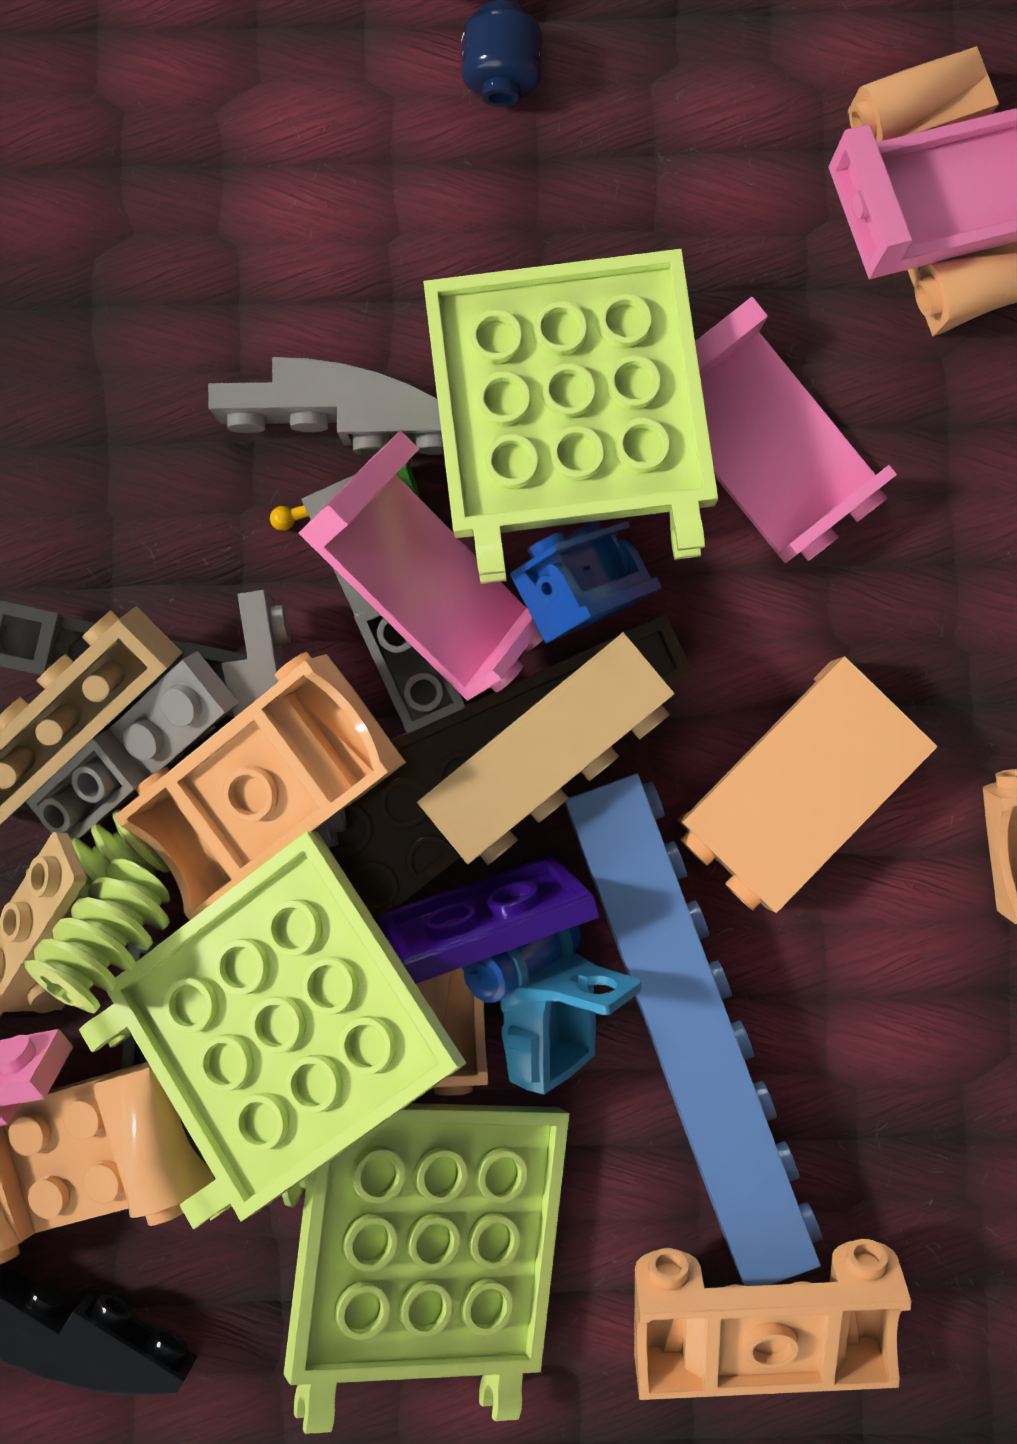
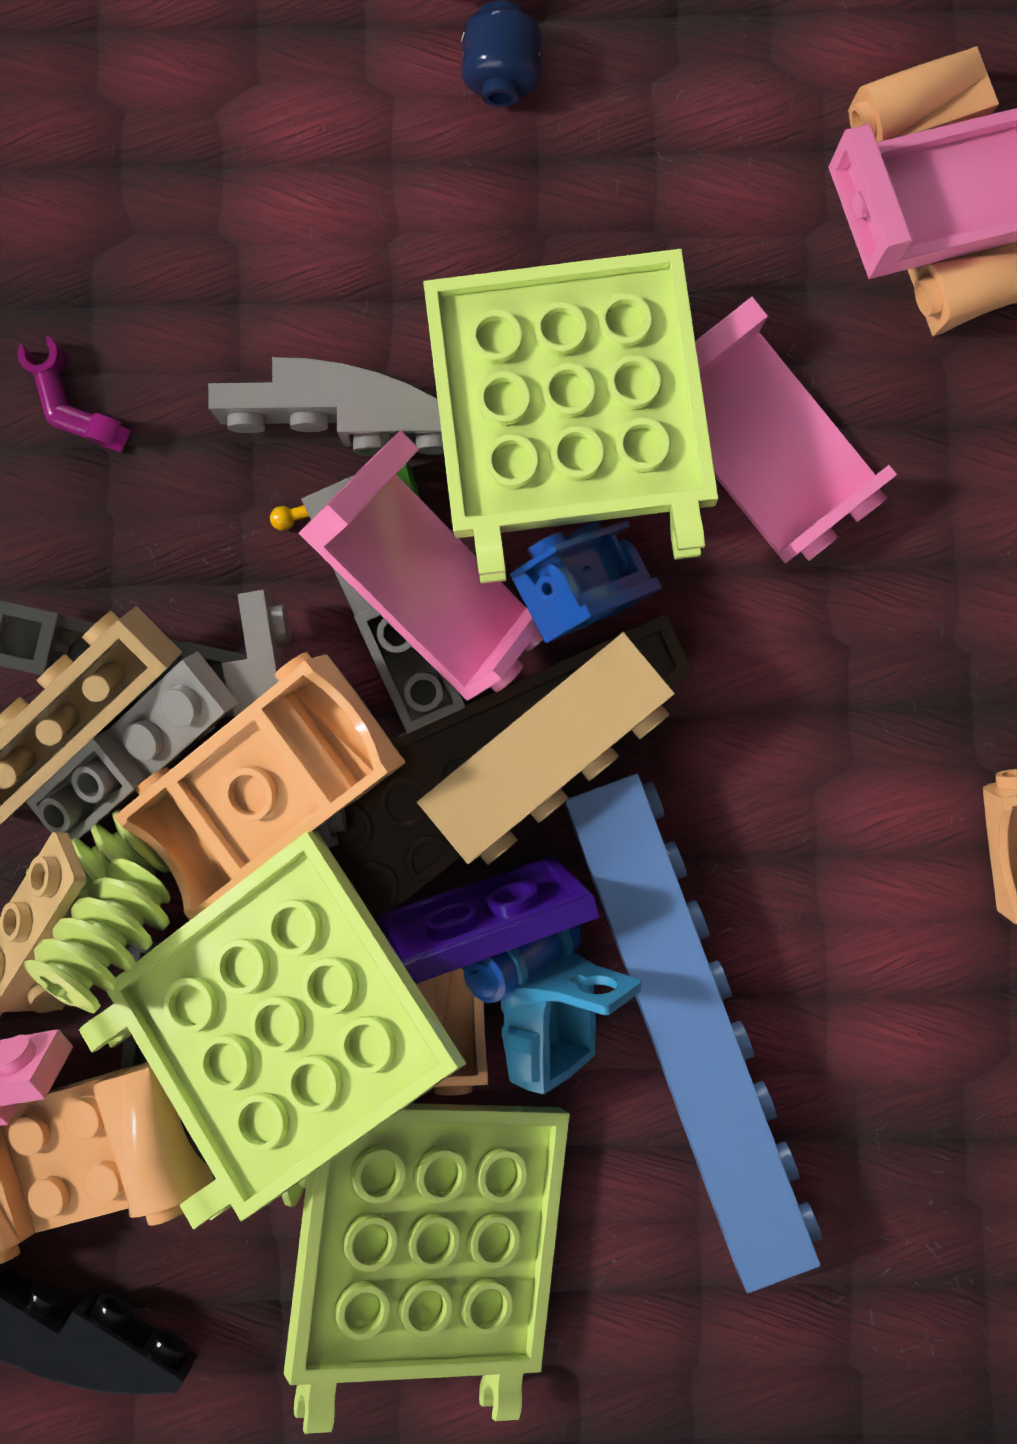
light nougat piece [634,1239,912,1400] -> none
light nougat panel [676,656,938,913] -> none
none -> magenta arm [17,335,131,453]

